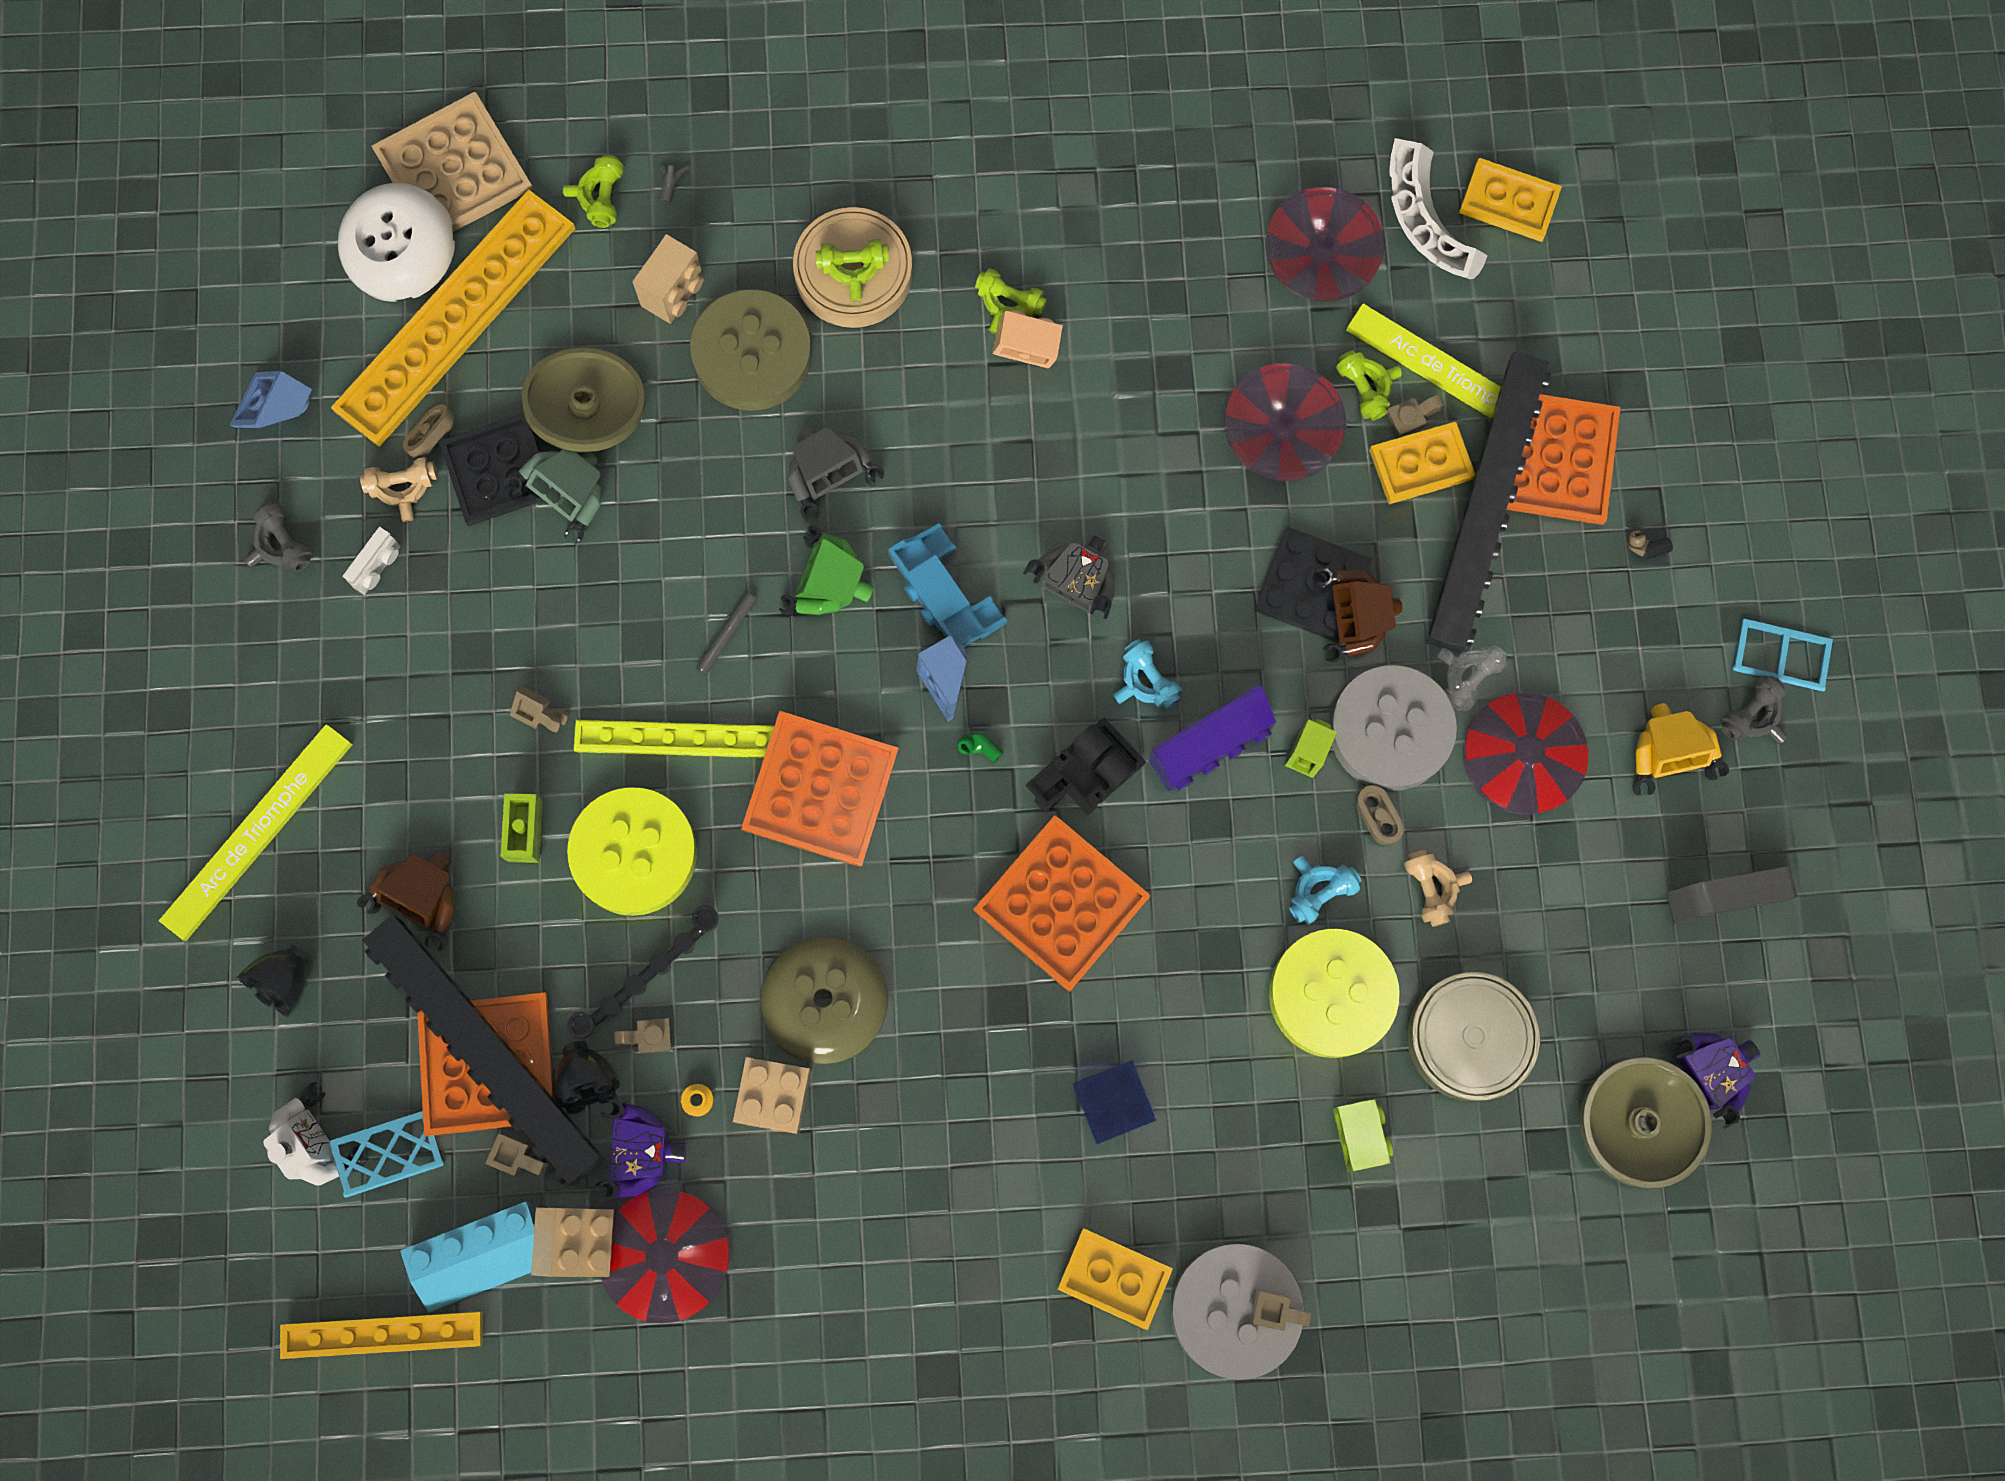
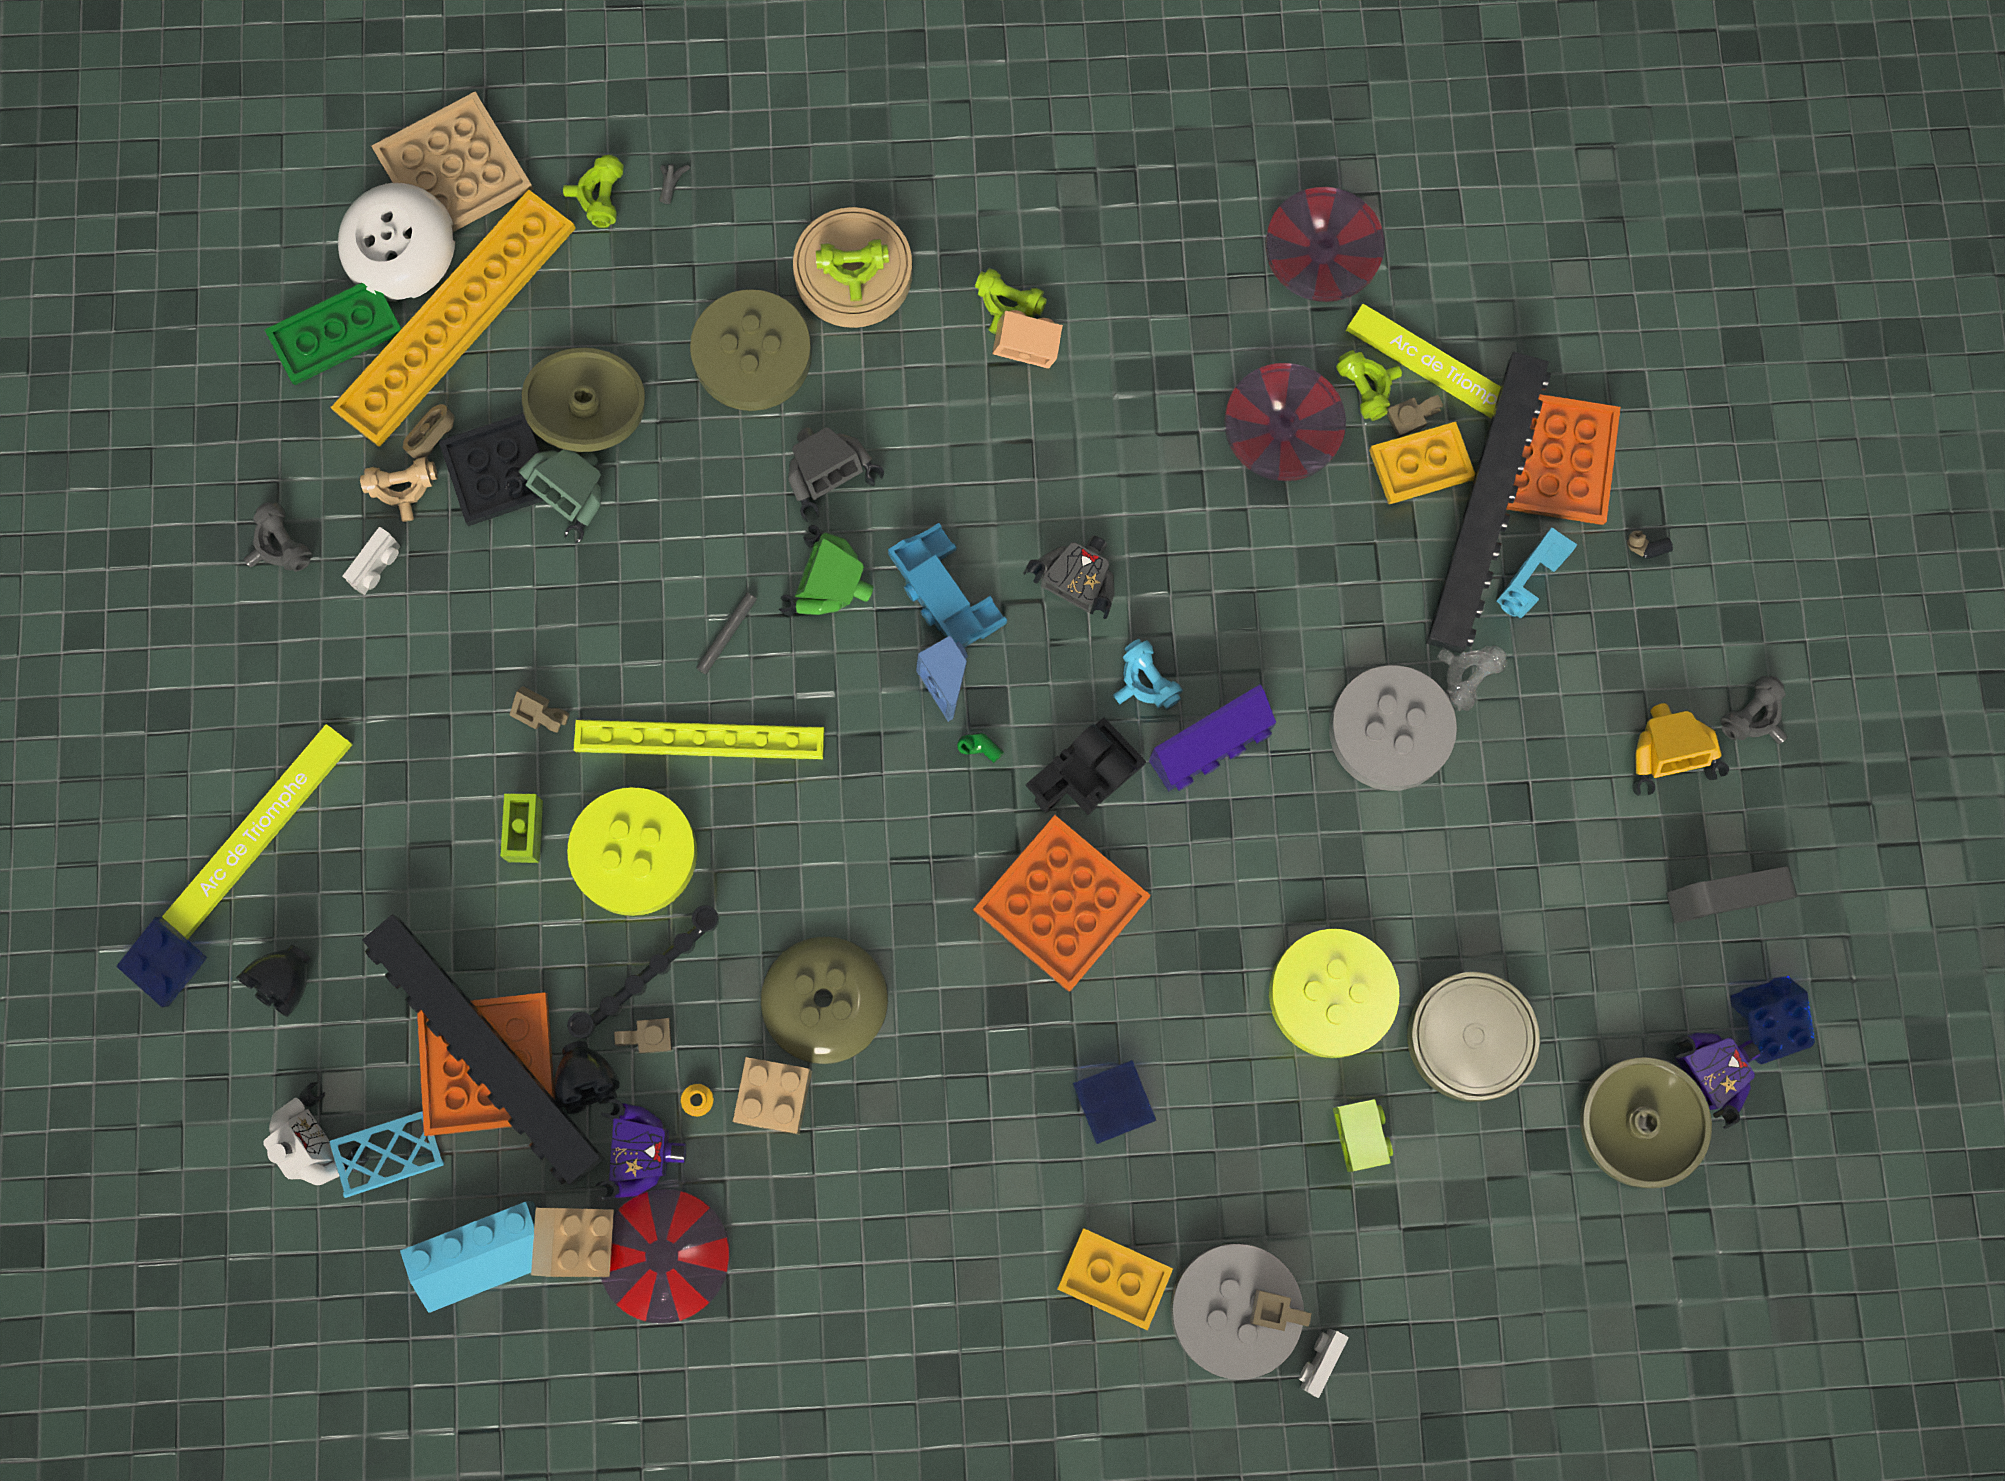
medium blue slope [230,371,312,428] -> none
yellow plate [280,1311,483,1359] -> none
reddish brown torso [357,851,455,951] -> none
dark tan plate [485,1133,549,1177] -> none
tan brick [632,234,704,324] -> none
orange plate [741,710,899,867] -> none
black plate [1255,527,1372,643] -> none
lime brick [1285,719,1337,778] -> none
medium azure piece [1289,856,1362,925] -> none
reddish brown torso [1314,568,1402,663] -> none
dark tan plate [1356,785,1404,845] -> none
white brick [1390,138,1488,279] -> none
tan piece [1404,850,1472,927] -> none
yellow plate [1459,158,1562,242] -> none
dish [1463,692,1588,815] -> none
medium azure window [1732,618,1833,692] -> none
none -> clear blue plate [116,917,207,1008]
none -> green plate [264,283,402,385]
none -> white plate [1299,1329,1349,1398]
none -> medium azure window [1496,527,1577,618]
none -> clear blue bracket [1730,976,1815,1064]

